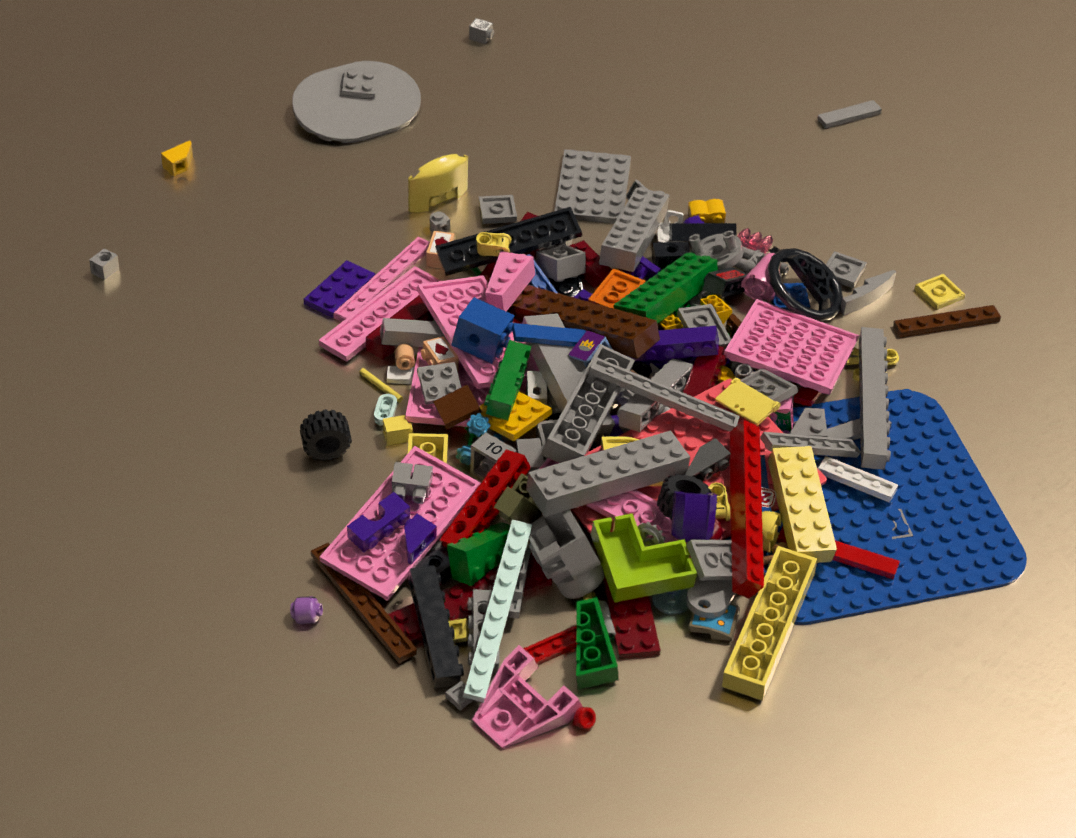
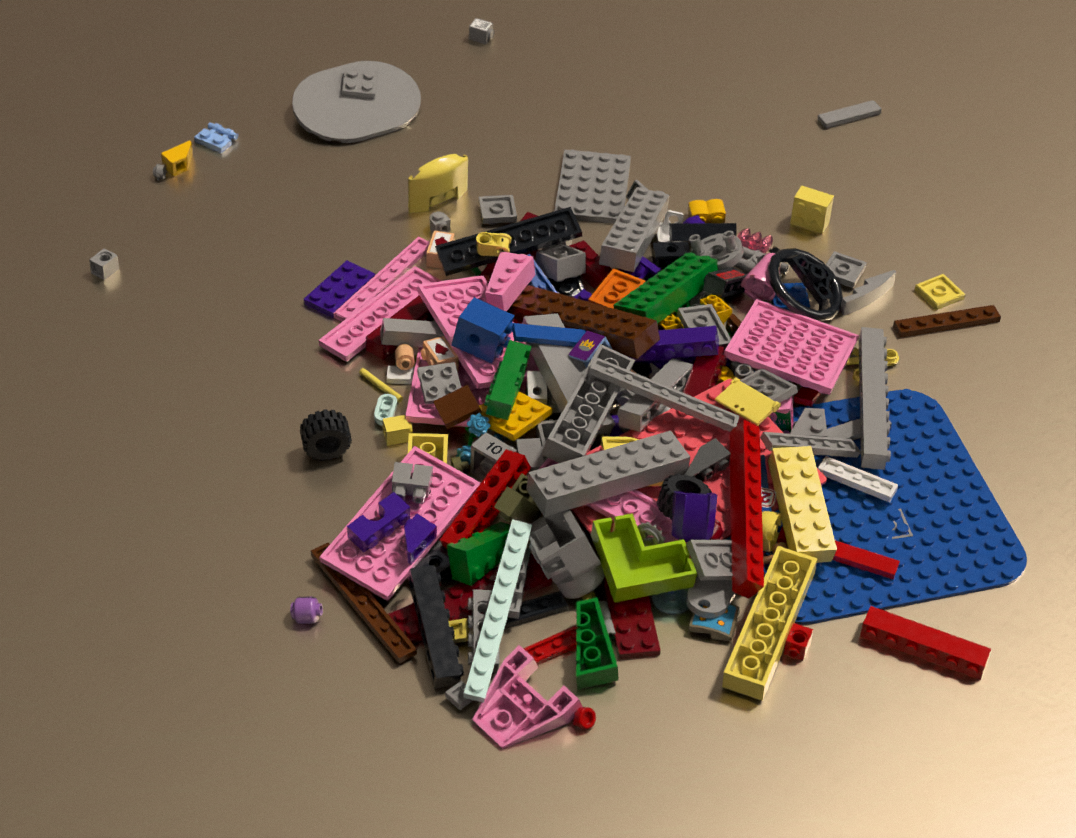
light yellow piece [708,482,730,521] -> none
none -> light grey plate [153,164,166,180]
none -> light blue plate [194,122,238,154]
none -> olive tile [451,457,469,473]
none -> black tile [483,591,568,629]
none -> red brick [783,623,814,661]
none -> light yellow brick [790,186,834,234]
none -> red brick [860,606,991,680]

